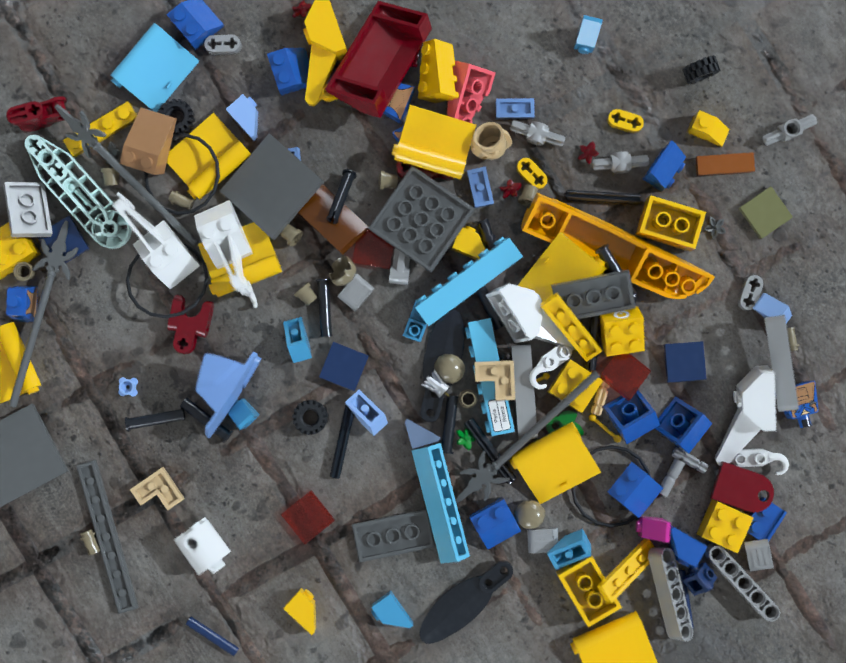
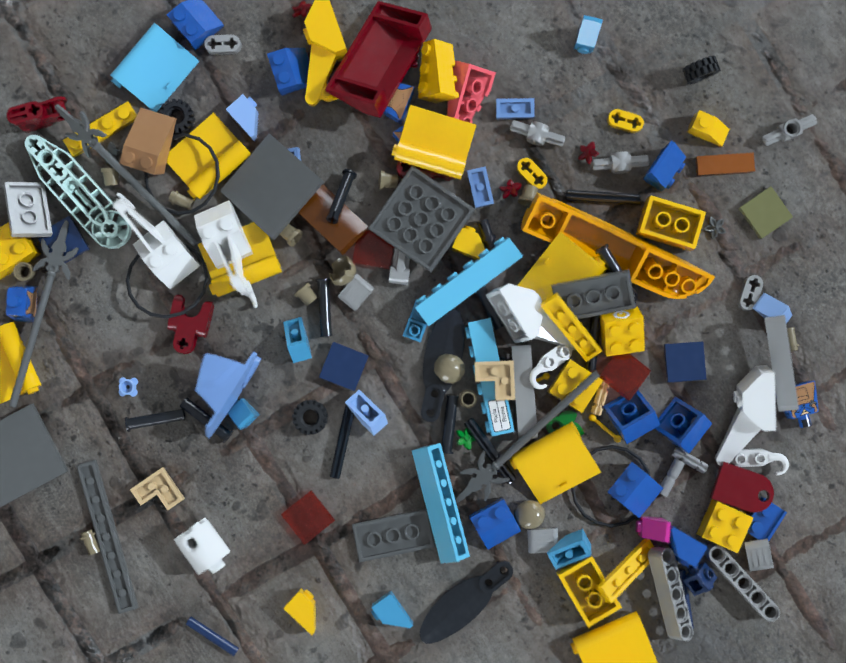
sand blue slope [405,419,440,449] -> none
flat silver piece [421,370,450,398] -> none
tan helmet [471,122,512,160] -> none

